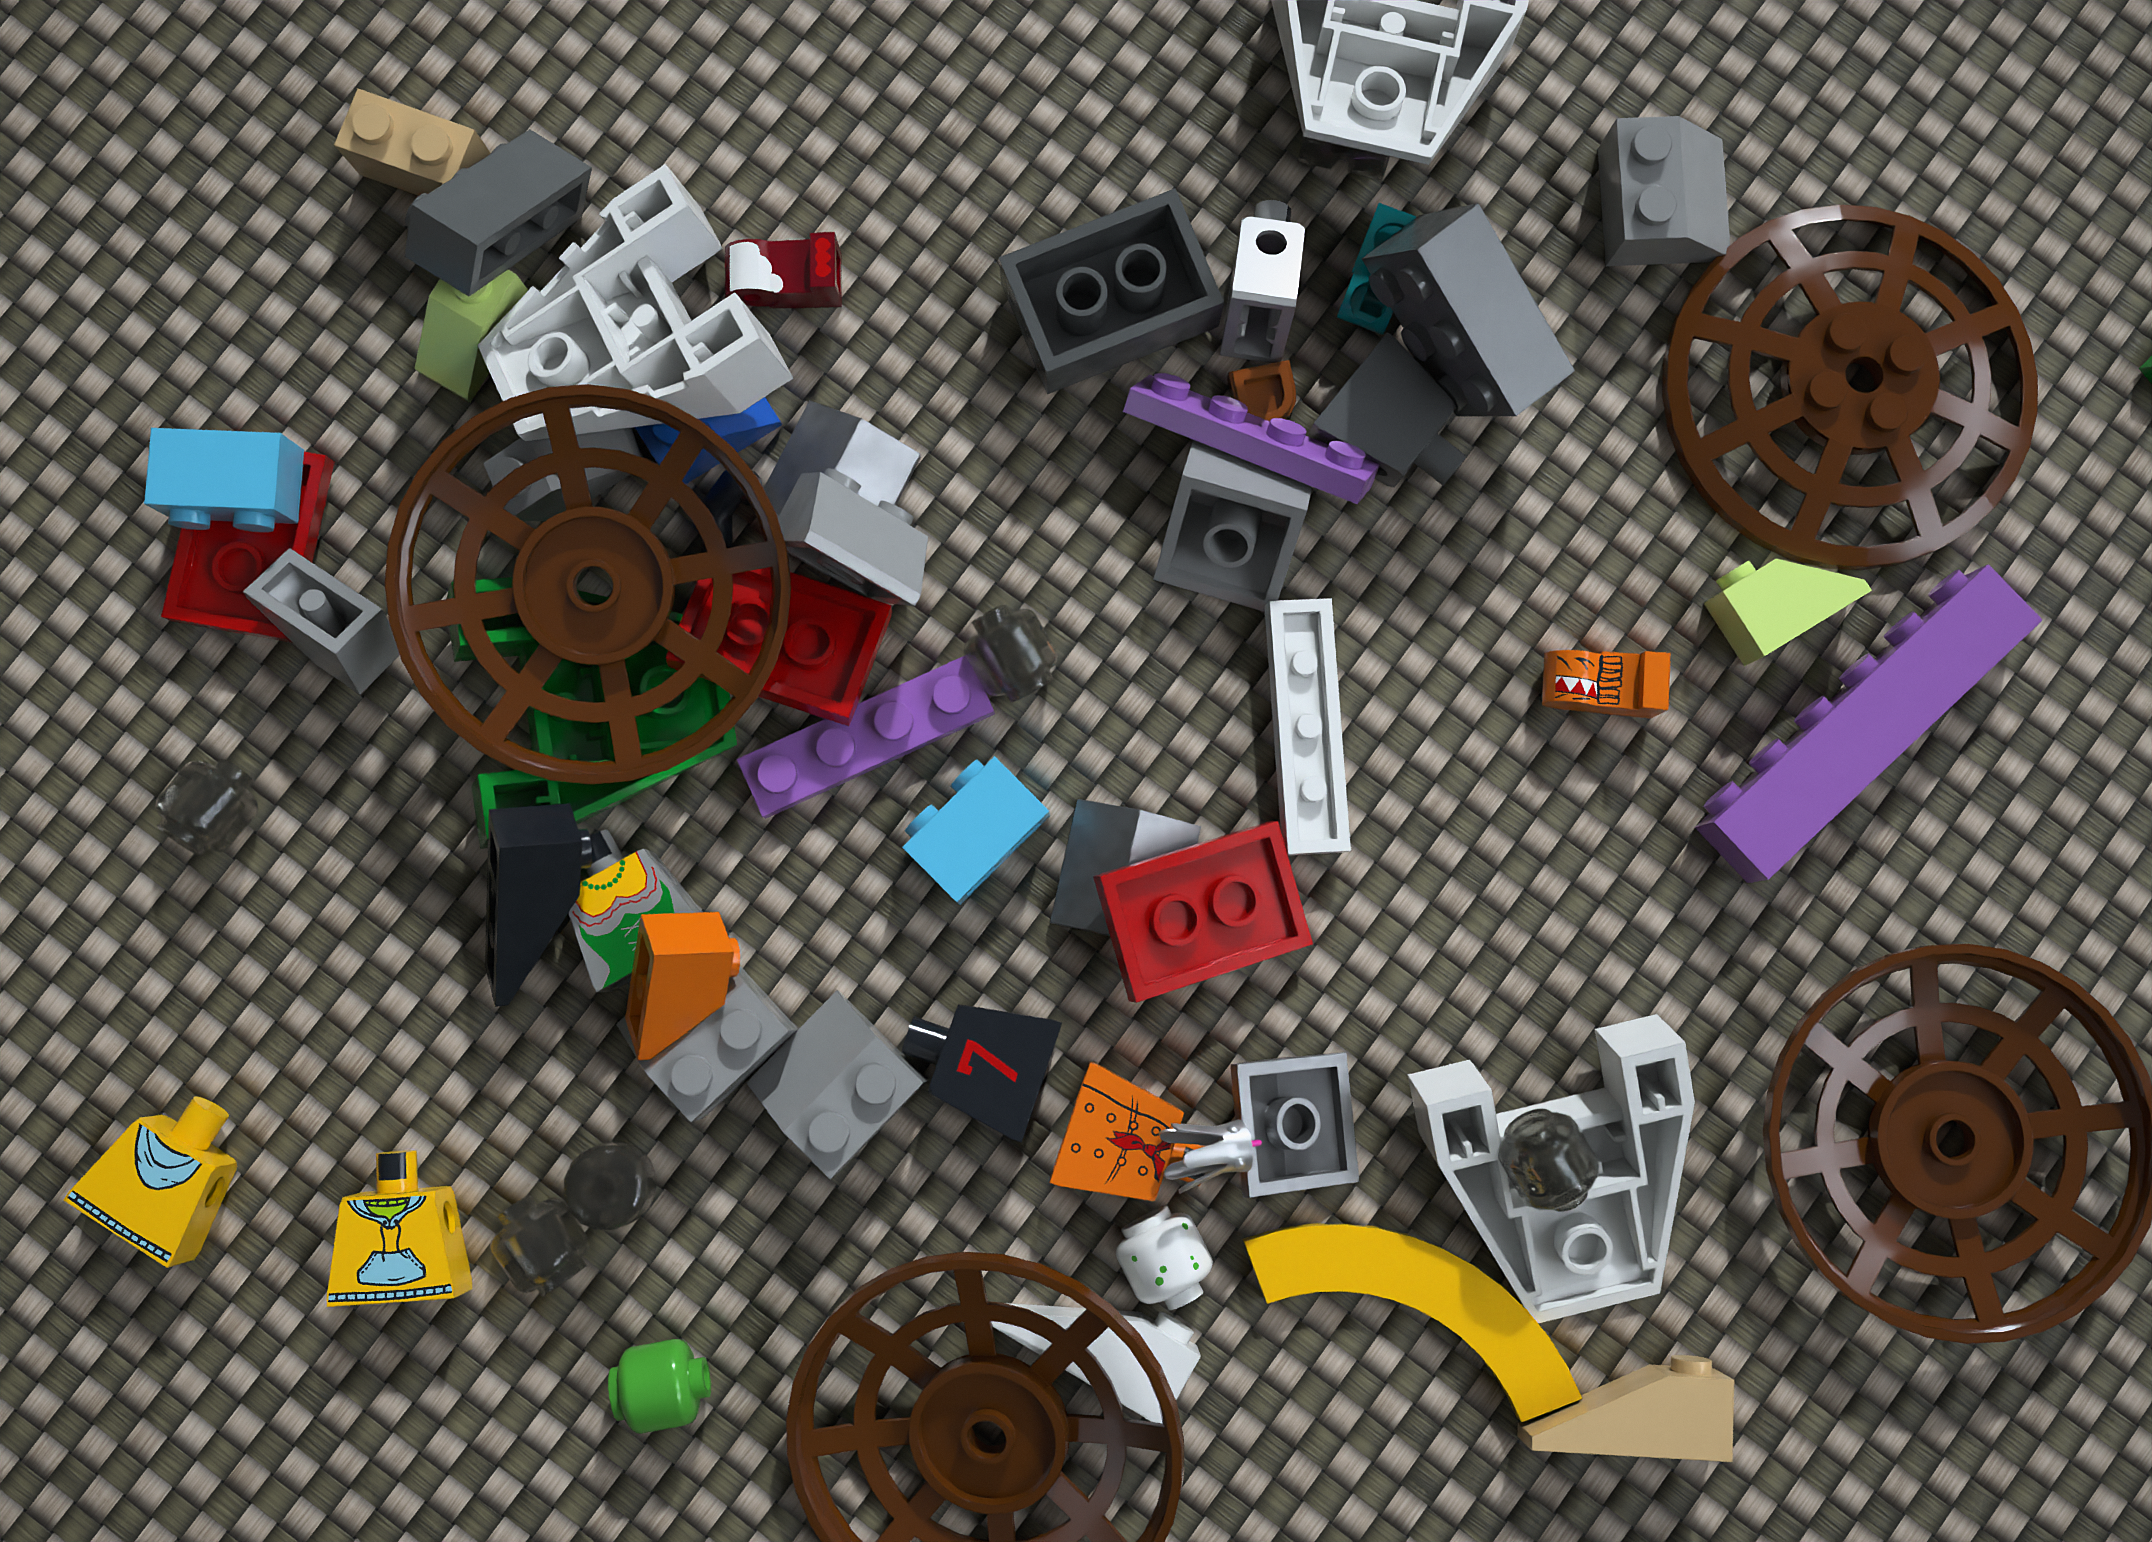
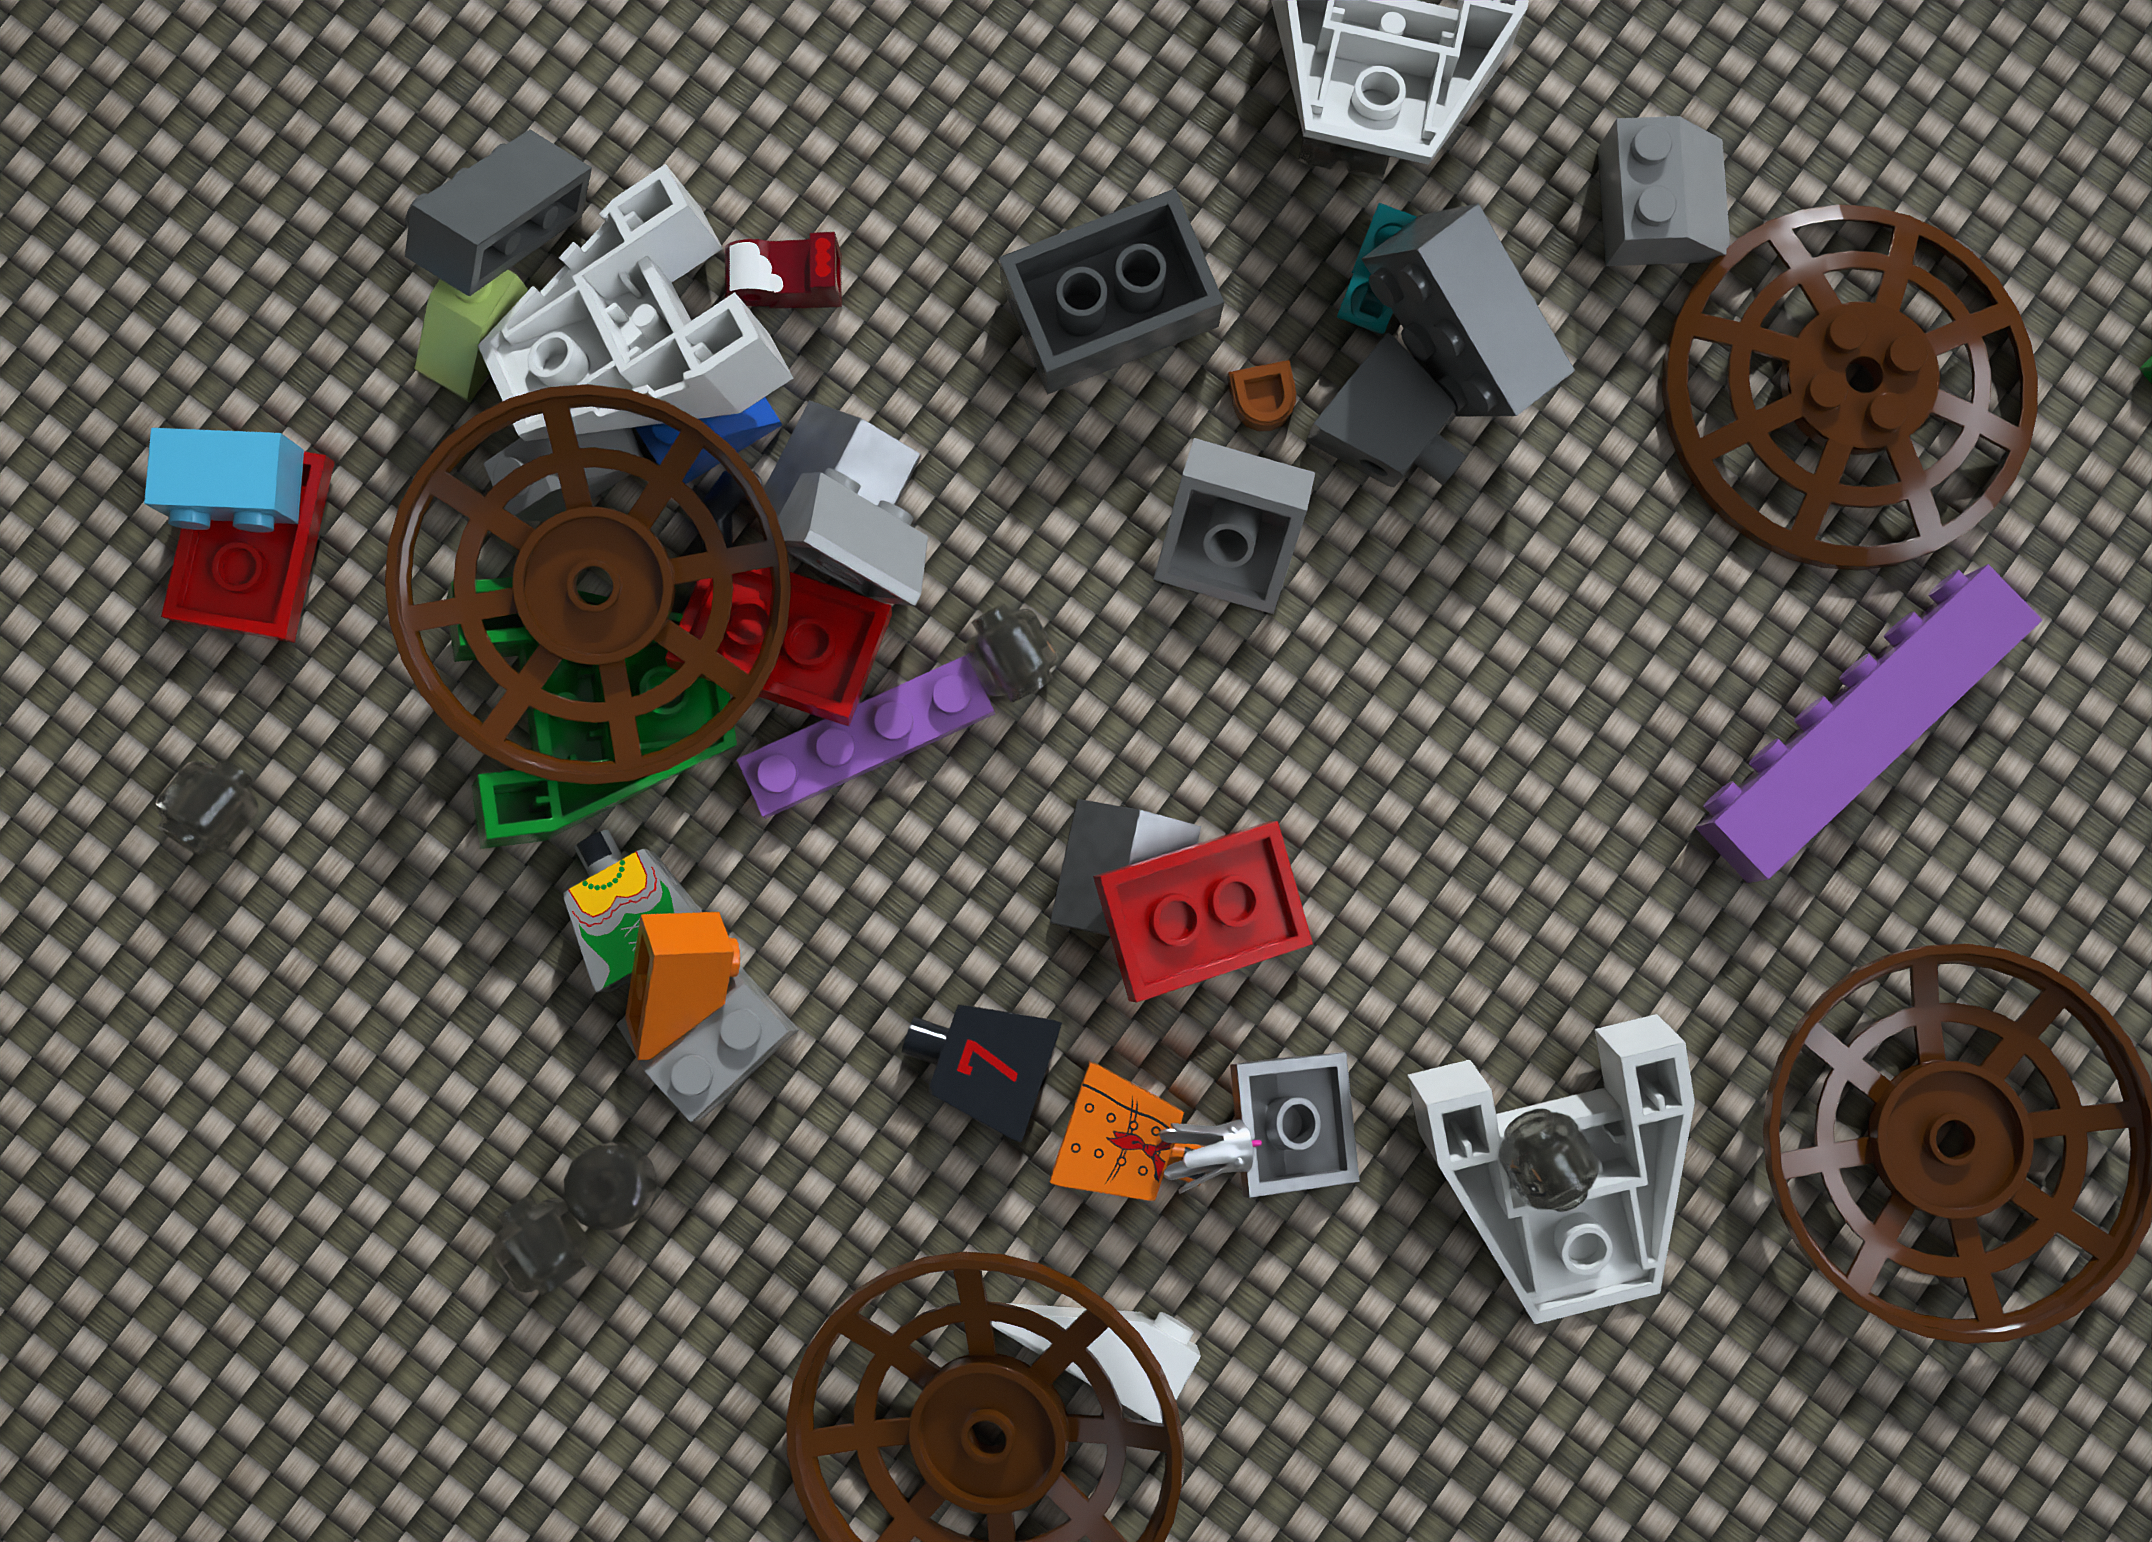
yellow torso [64,1096,237,1268] -> none
light grey slope [243,548,400,694] -> none
yellow torso [327,1150,472,1307] -> none
tan piece [334,88,491,196] -> none
black slope [485,803,592,1007] -> none
bright green head [608,1339,711,1434] -> none
light grey slope [747,990,929,1179] -> none
medium azure brick [902,756,1050,905] -> none
white head [1116,1206,1213,1311] -> none
medium lavender plate [1123,373,1379,504] -> none
light grey torso [1220,200,1305,363] -> none
yellow tile [1242,1223,1582,1422] -> none
white plate [1264,598,1351,856] -> none
tan slope [1517,1355,1734,1462] -> none
orange leg [1542,650,1671,719] -> none
yellowish green slope [1704,559,1872,666] -> none

